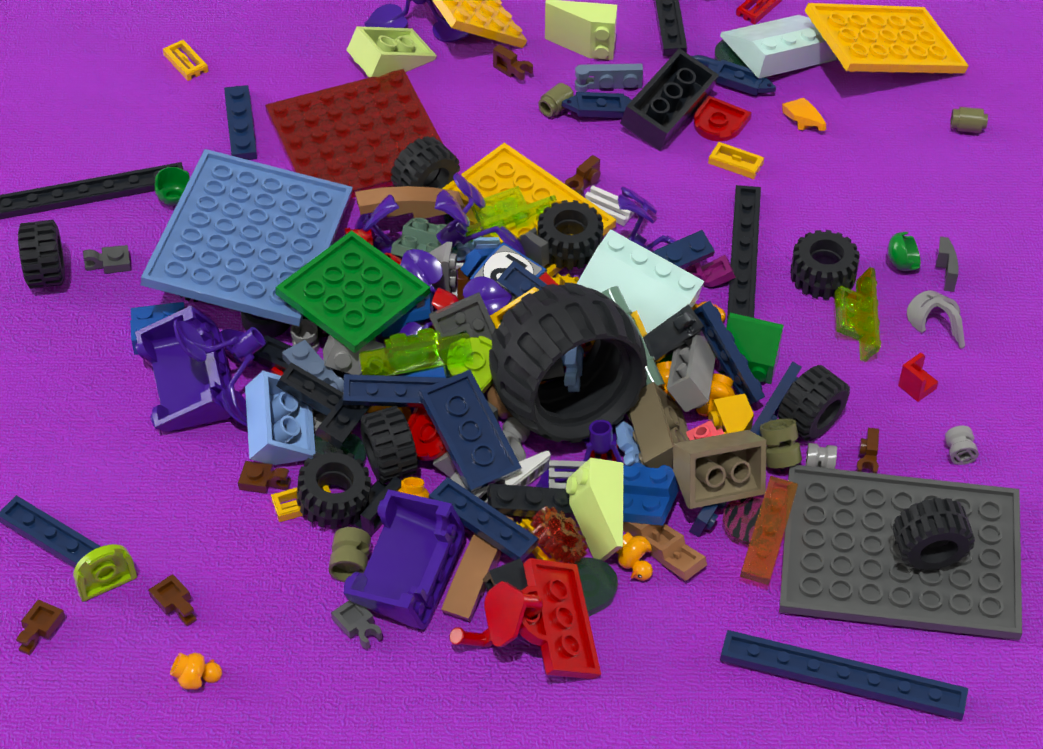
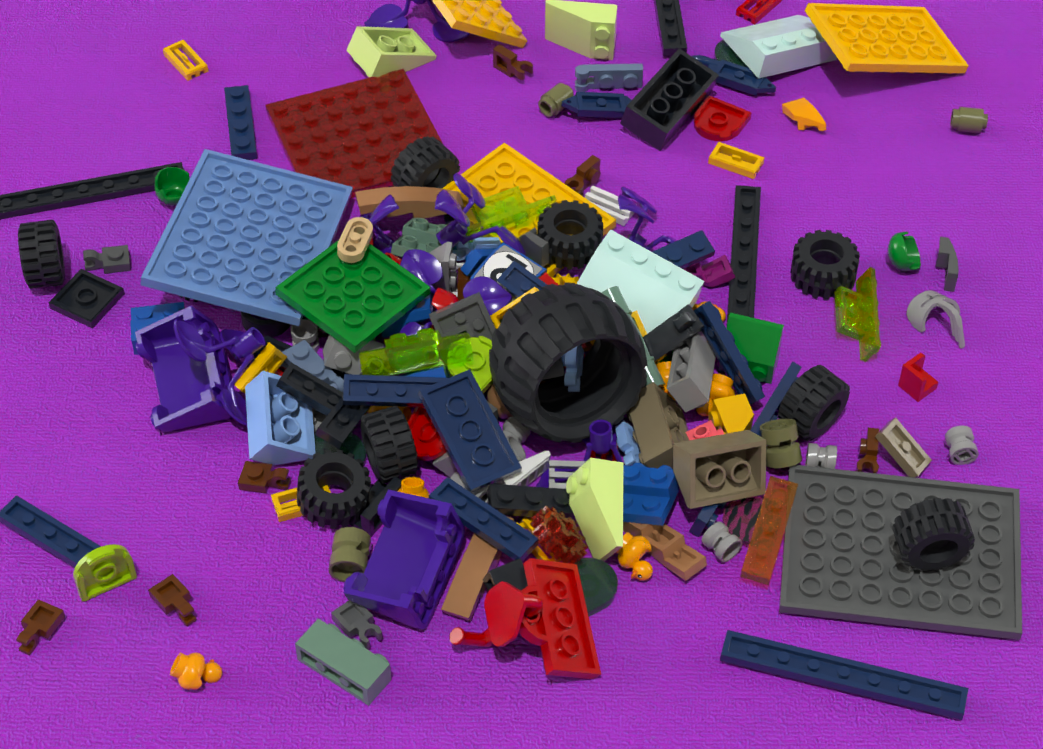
none -> black tile [48,269,125,329]
none -> yellow tile [234,342,287,393]
none -> sand green brick [295,618,391,706]
none -> tan plate [337,217,373,263]
none -> light grey wheel [701,522,743,562]
none -> dark tan plate [875,417,932,478]

